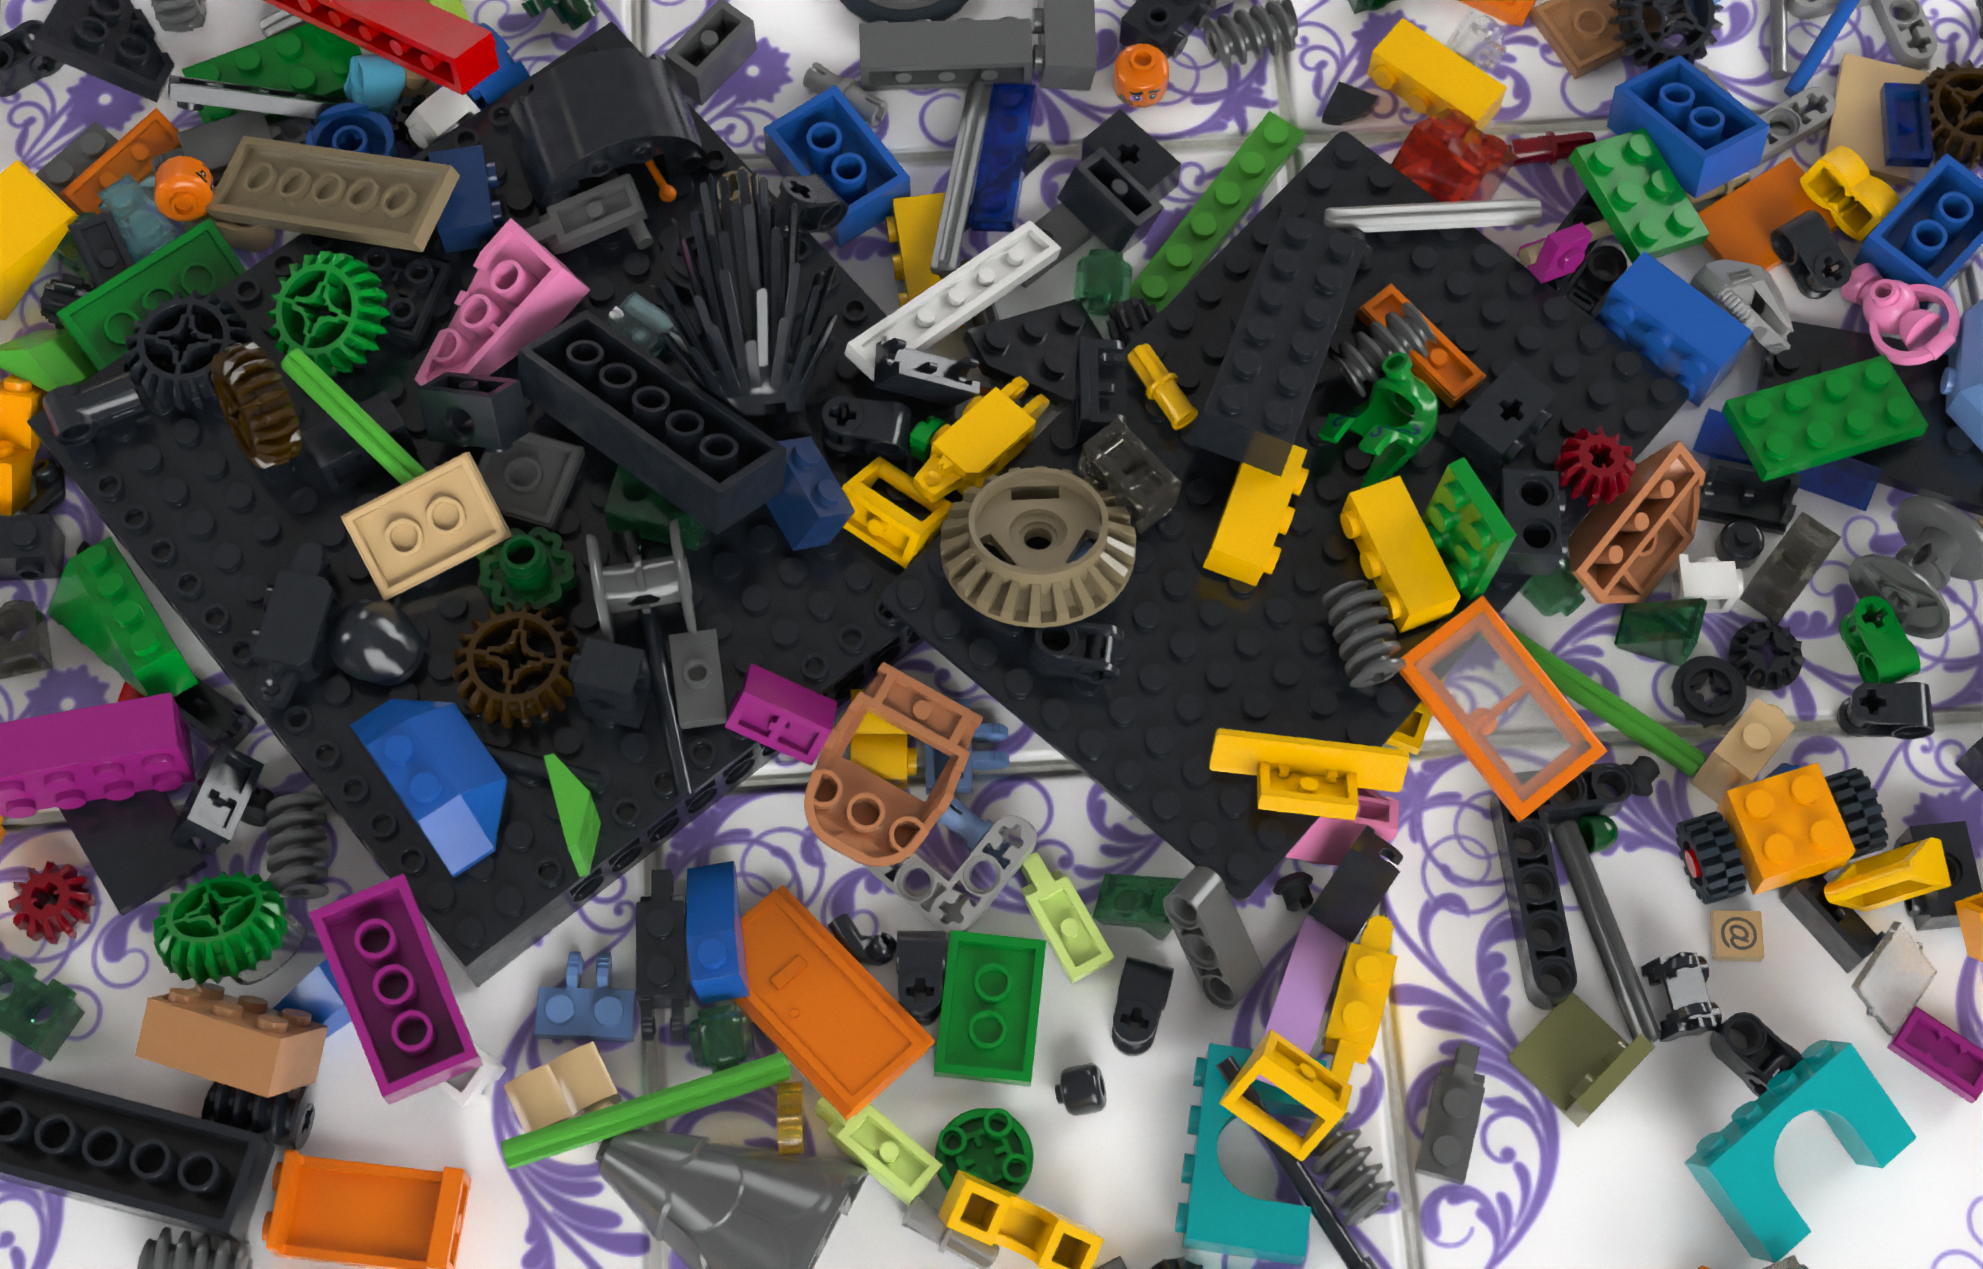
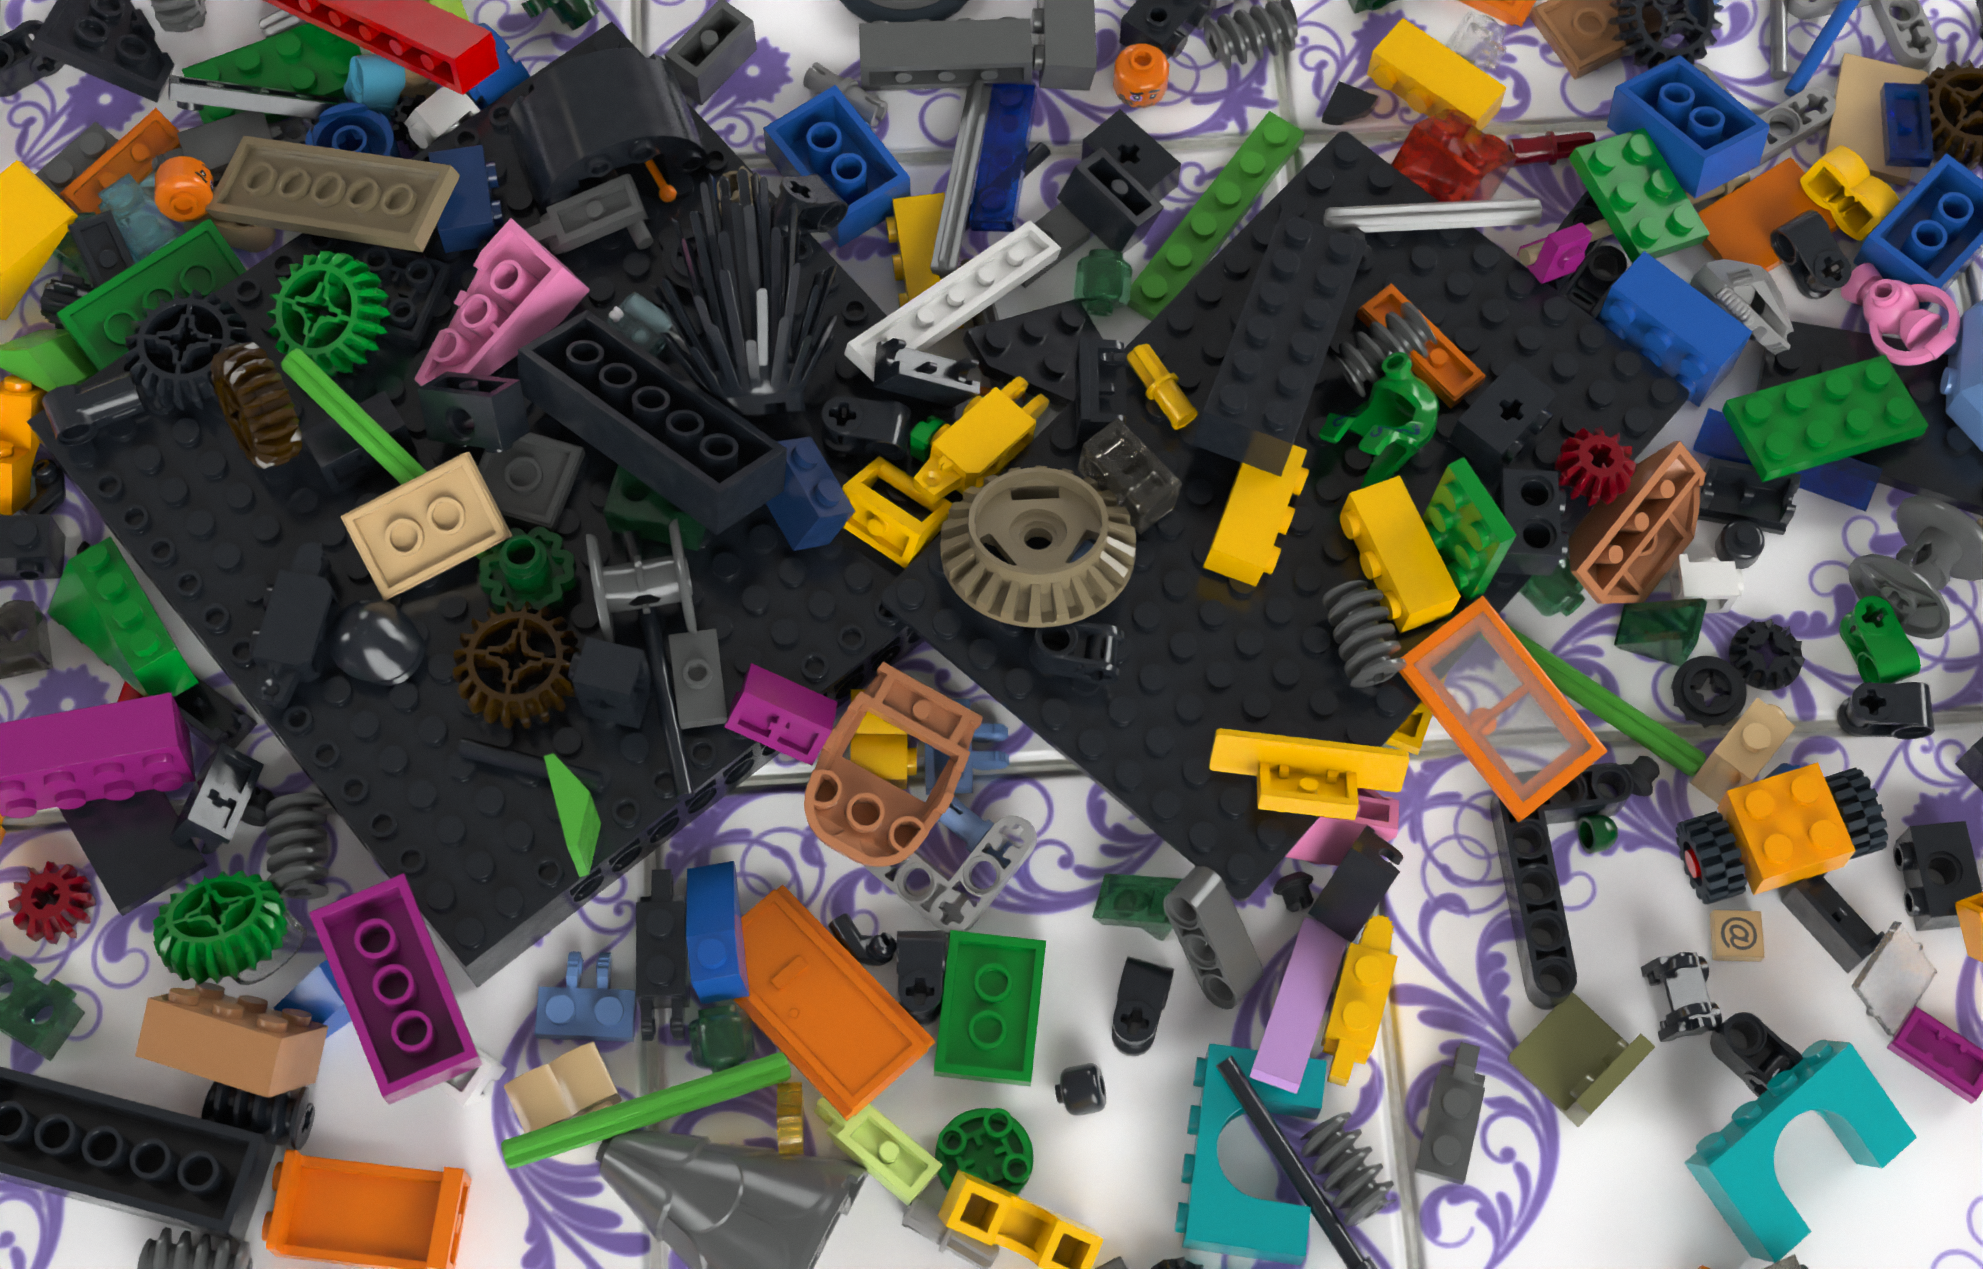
blue wedge [350,699,508,878] -> none
yellowish green hinge [1020,851,1115,984] -> none
black gear [1106,297,1159,348] -> none
yellow tile [1219,1029,1353,1162] -> none
dark grey axle [1551,820,1661,1043] -> none
clear smoke brick [1739,511,1841,625] -> none
yellow tile [1824,837,1952,912] -> none

